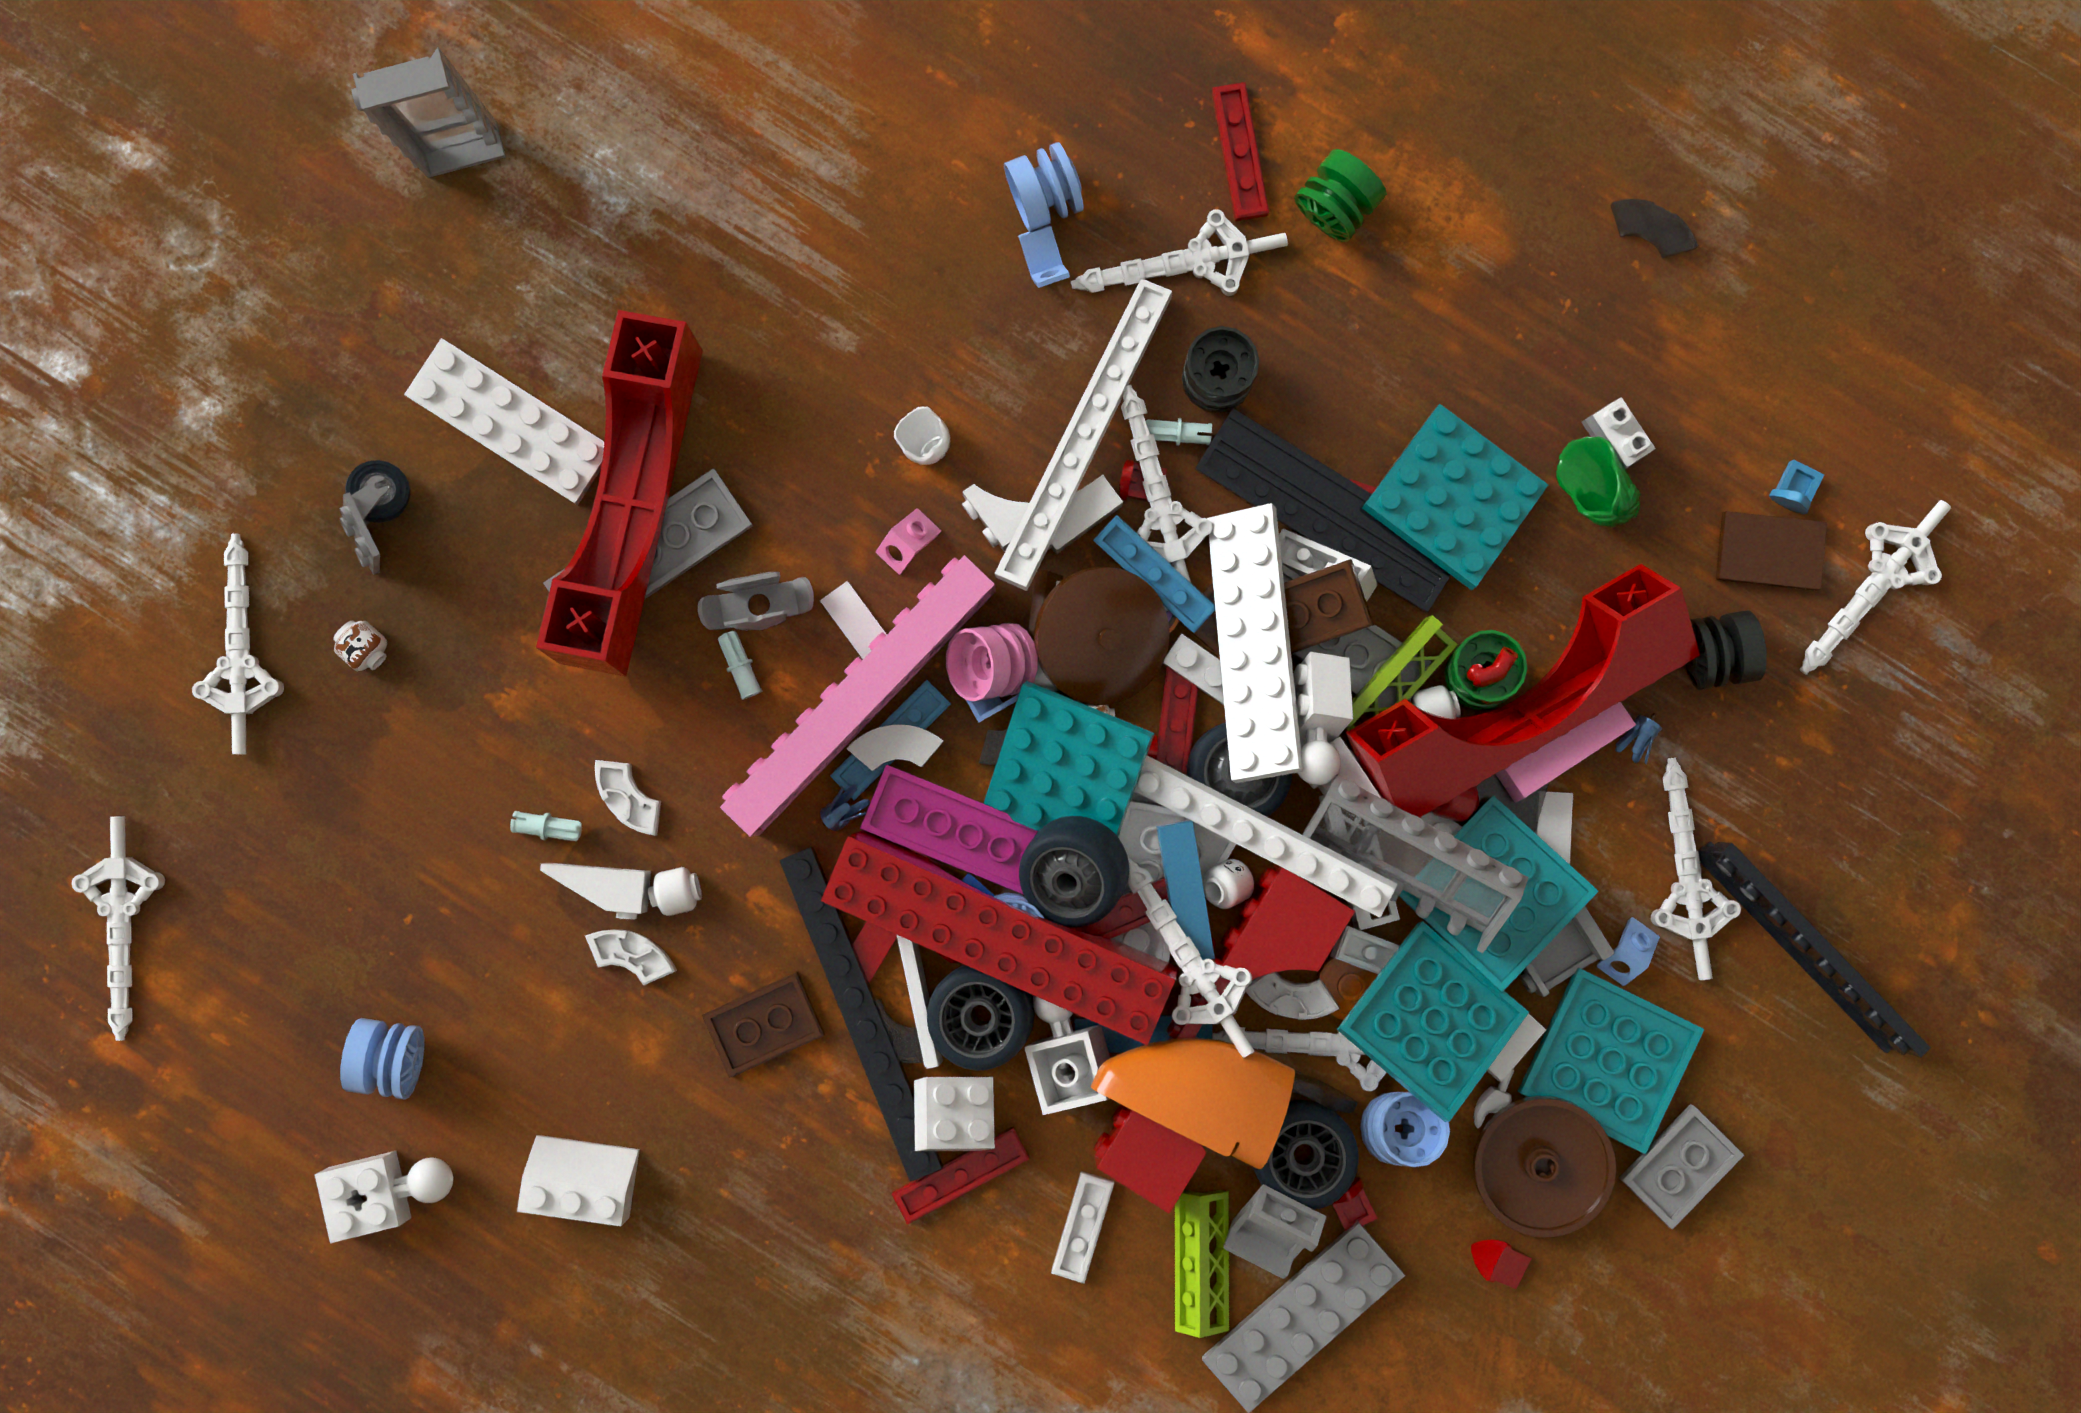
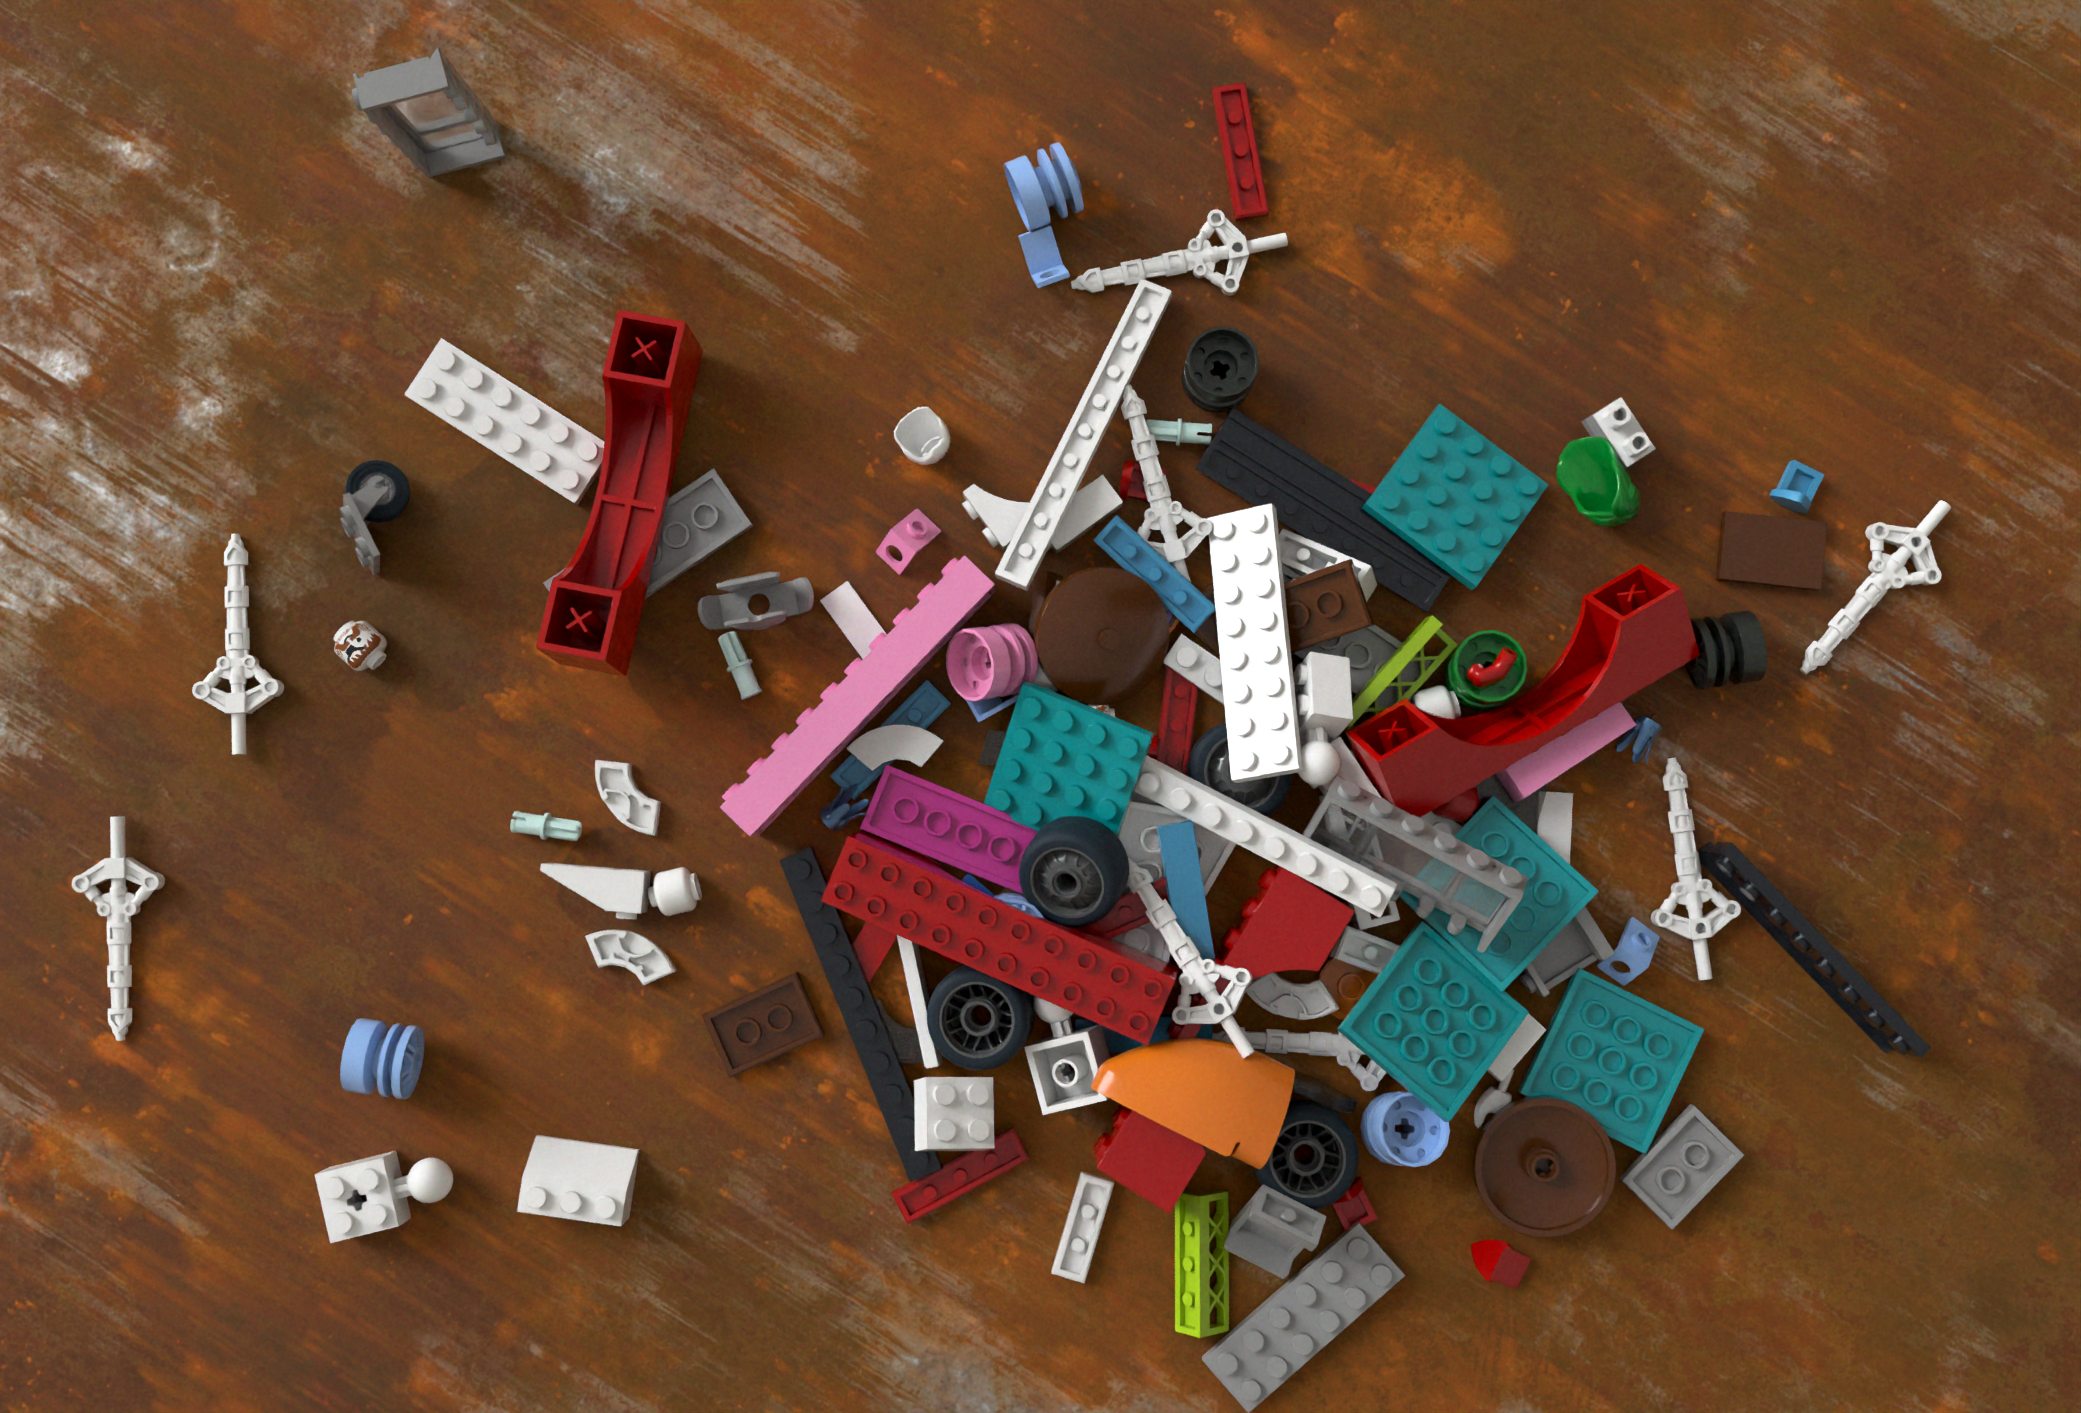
white head [1203,859,1254,909] -> none
green wheel [1294,149,1387,242] -> none
clear smoke tile [1610,199,1698,259] -> none

